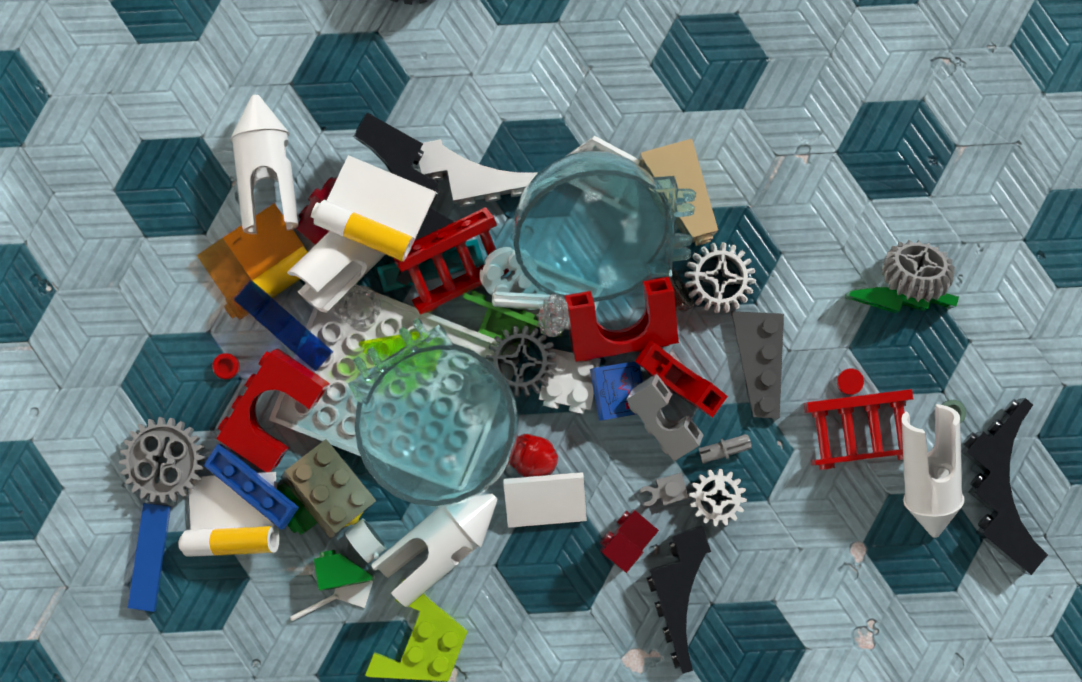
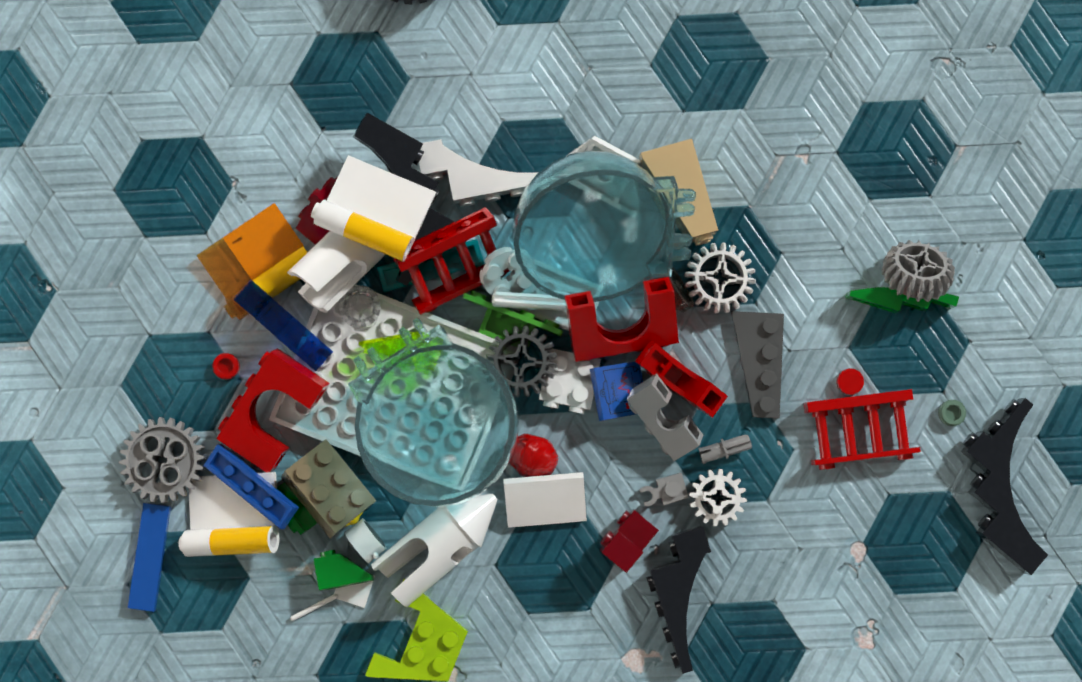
white piece [230,95,298,234] -> none
clear gear [536,294,569,337] -> none
white piece [902,404,964,538] -> none

